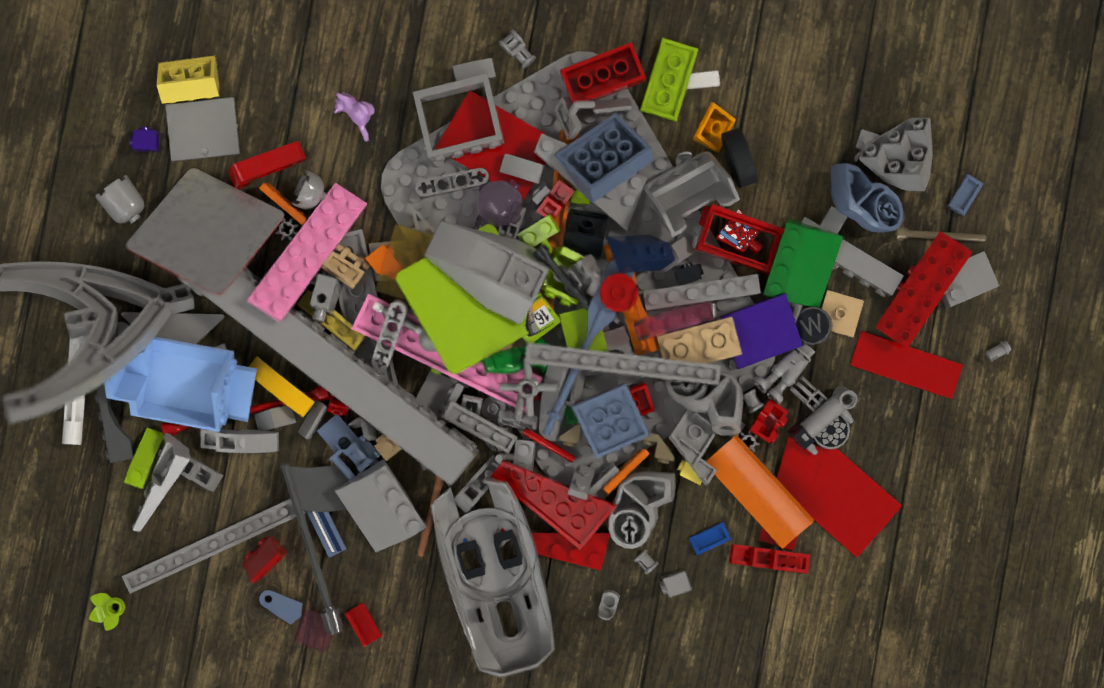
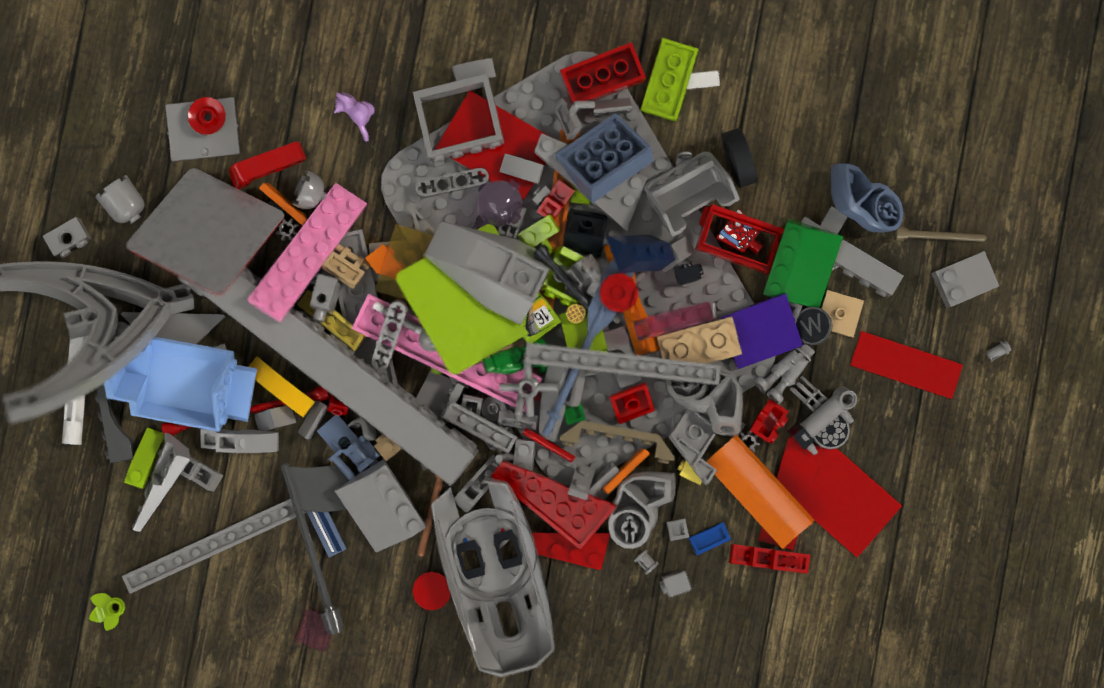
dark purple brick [130,127,160,152] -> none
light yellow slope [157,56,219,104] -> none
red slope [242,536,288,583] -> none
sand blue piece [259,590,303,625] -> none
red panel [345,602,383,647] -> none
light grey connector [498,29,536,69] -> none
sand blue plate [572,382,650,459] -> none
light grey hair [598,590,620,620] -> none
light grey arch [642,274,761,312] -> none
light orange slope [692,102,736,153] -> none
light grey bush [742,389,764,413] -> none
light grey plate [854,129,880,166] -> none
light grey brick [859,118,933,191] -> none
red bracket [876,231,972,348] -> none
sand blue tile [947,174,984,216] -> none
none -> light grey brick [43,217,92,258]
none -> red dish [188,97,226,135]
none -> red tile [413,572,451,610]
none -> tile [566,304,586,324]
none -> light grey tile [666,518,689,541]

